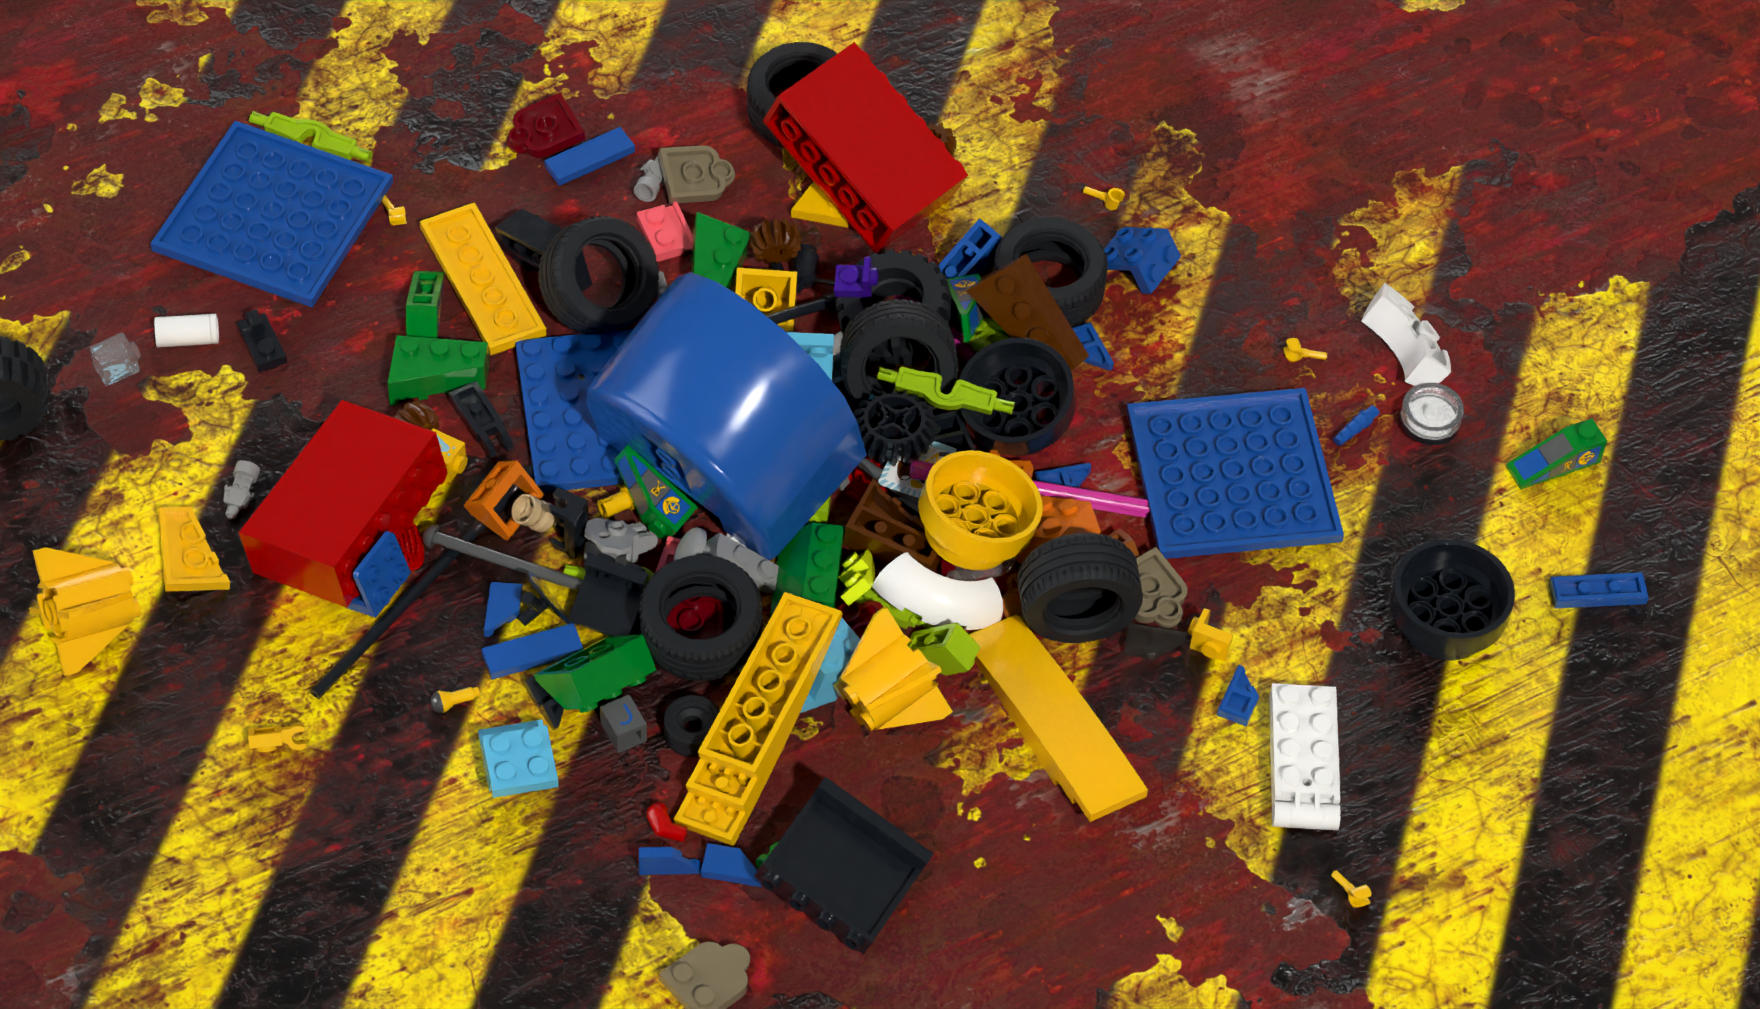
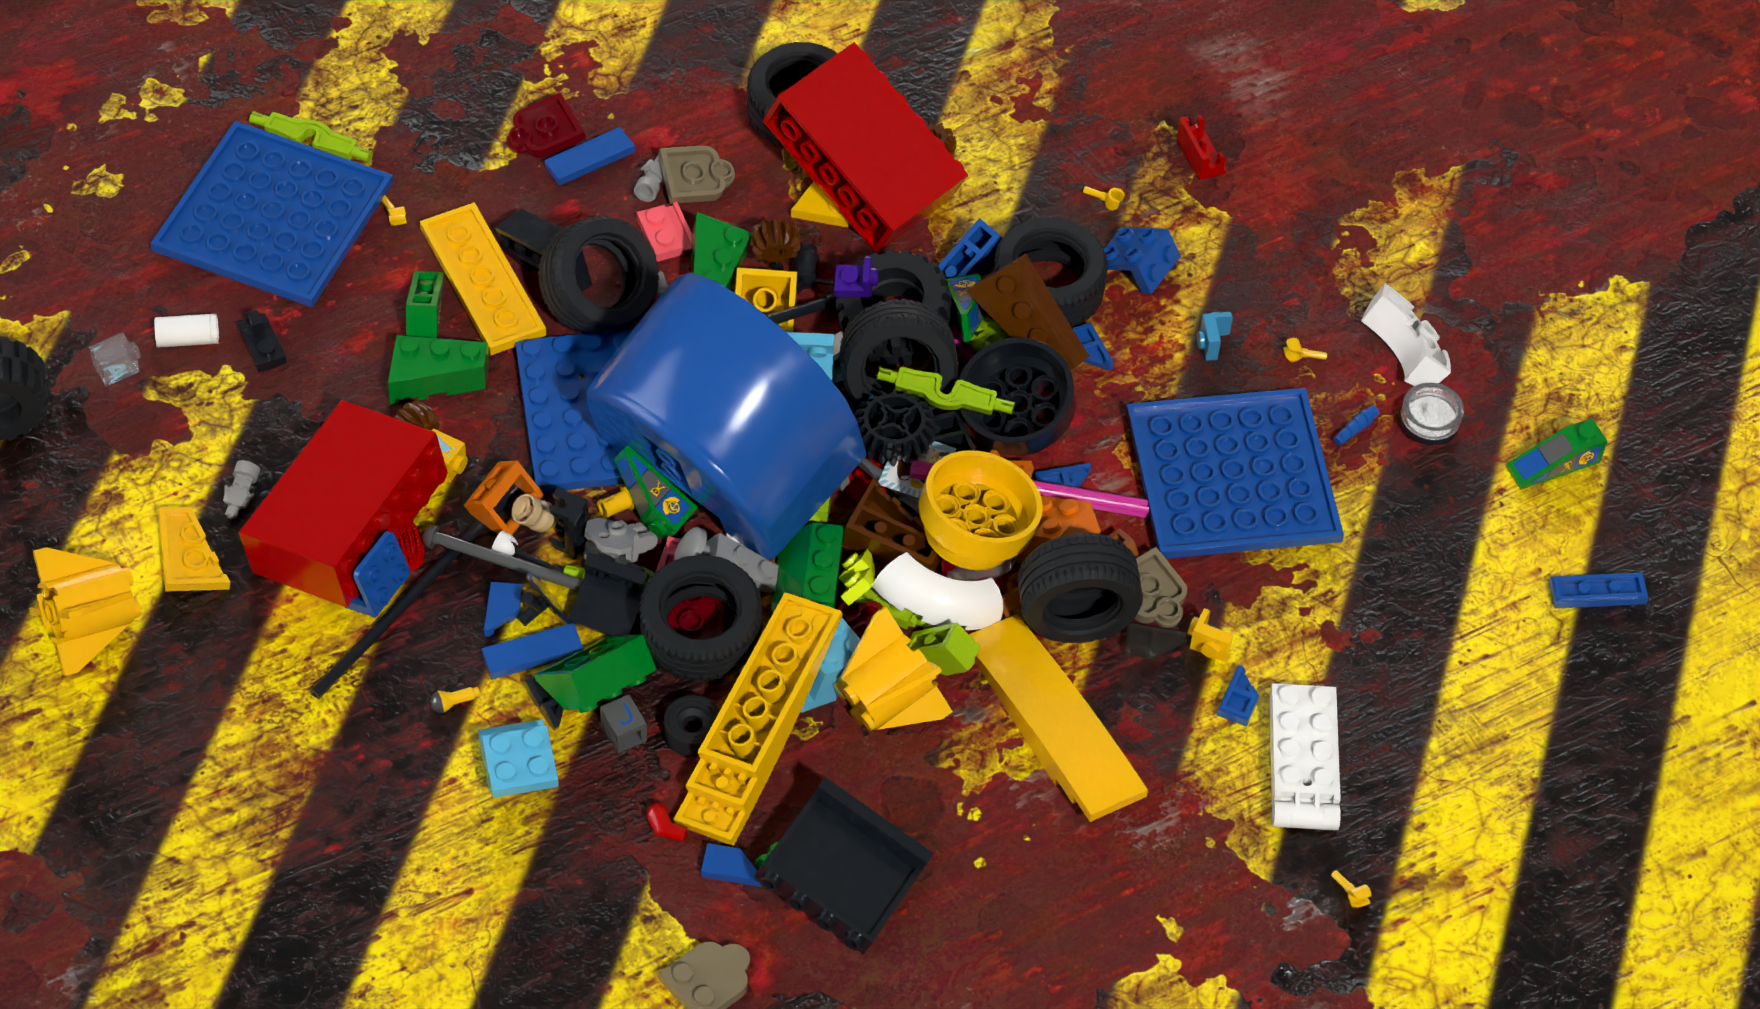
yellow plate [248,723,306,752] -> none
black hinge [448,381,513,458] -> none
blue tile [639,847,701,875] -> none
black wheel [1390,539,1515,660] -> none
none -> hinge [492,531,564,573]
none -> red hinge [1177,115,1226,180]
none -> dark azure bracket [1197,312,1233,361]

